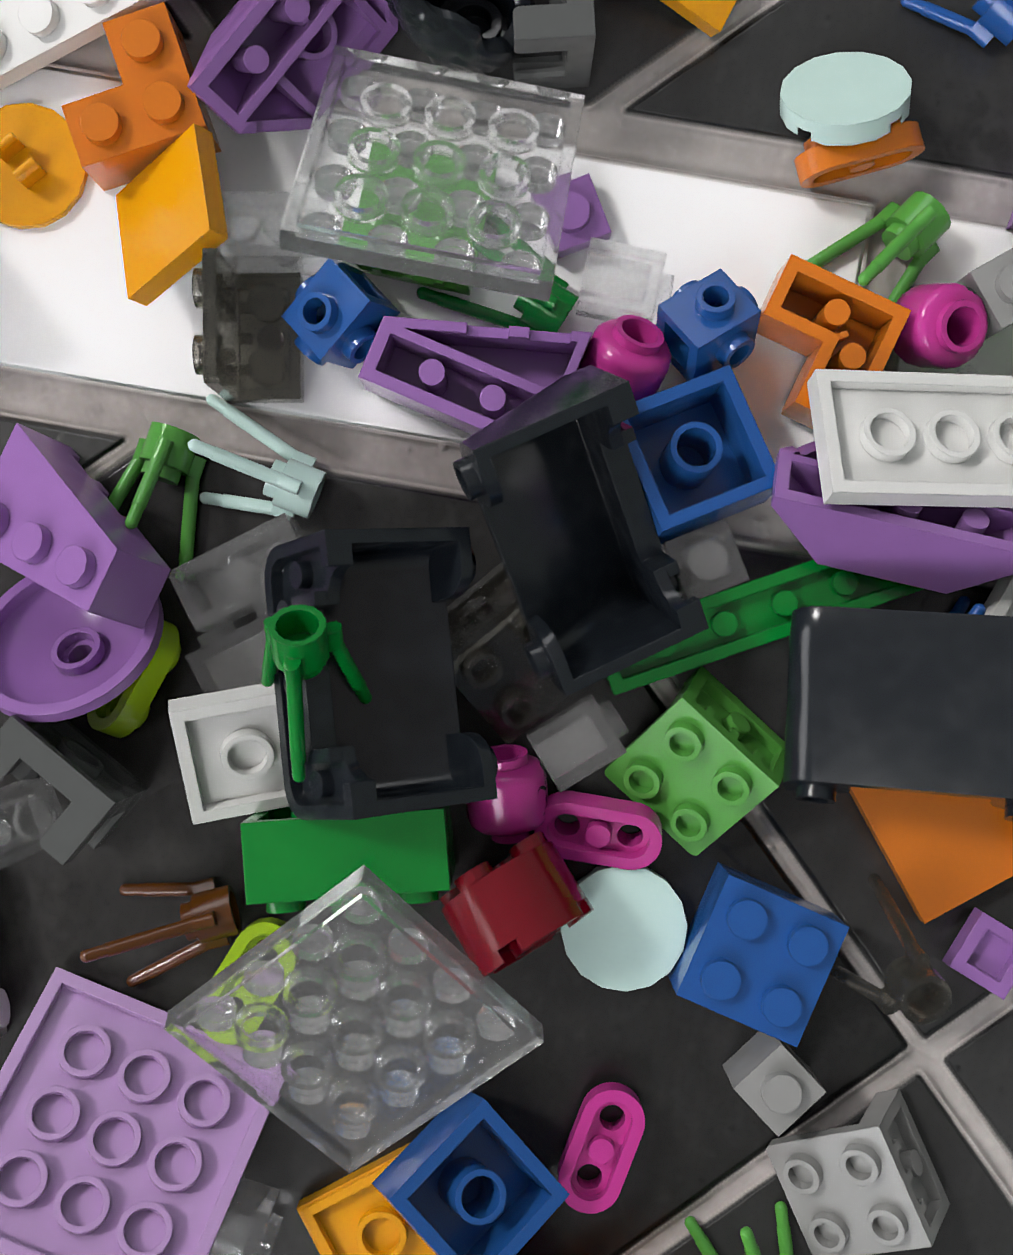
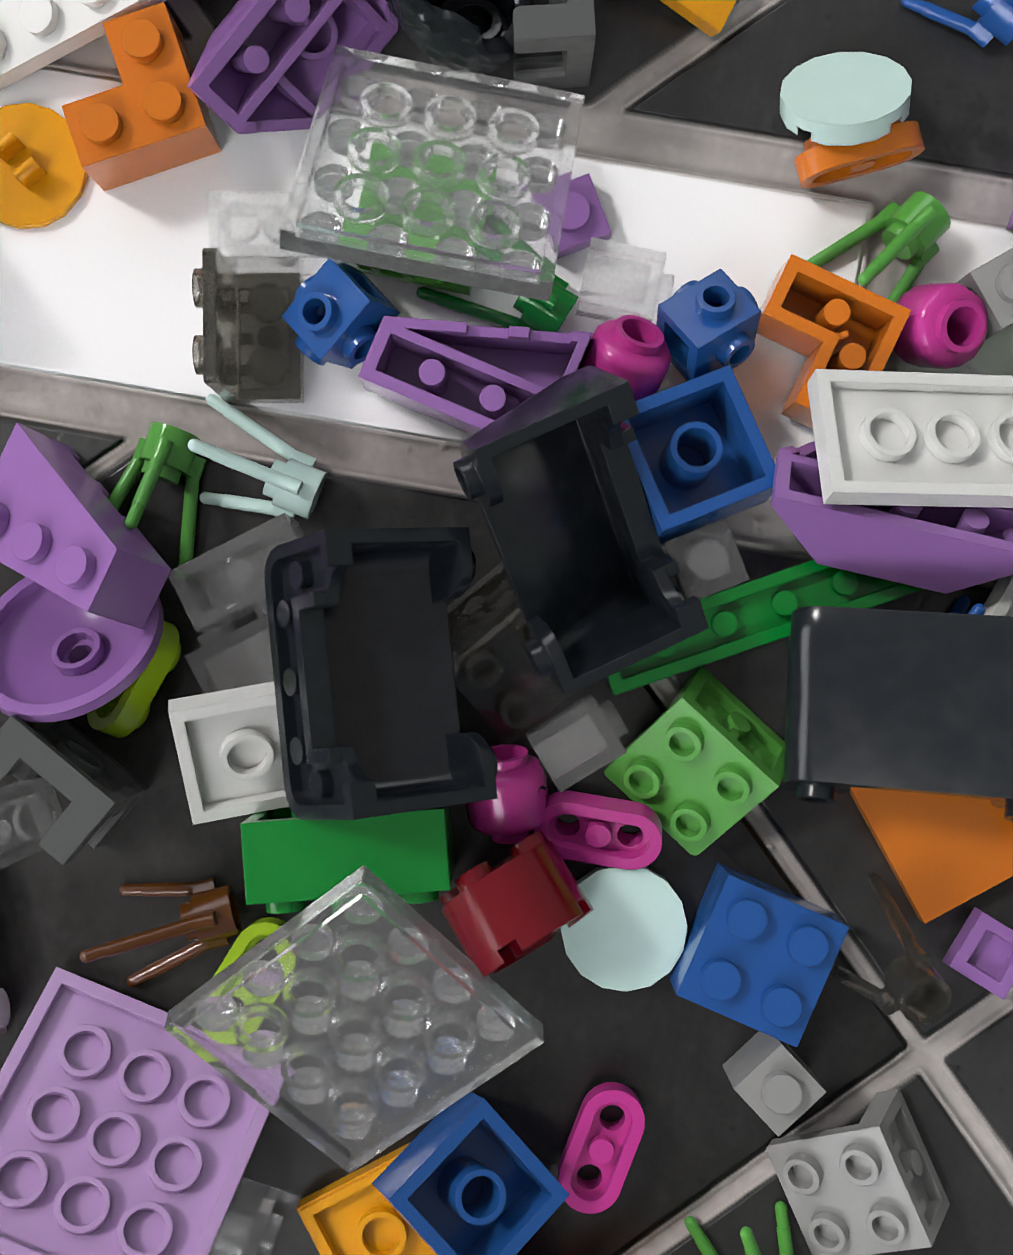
light orange tile [116,123,228,306] -> none
green plant [261,604,372,783] -> none

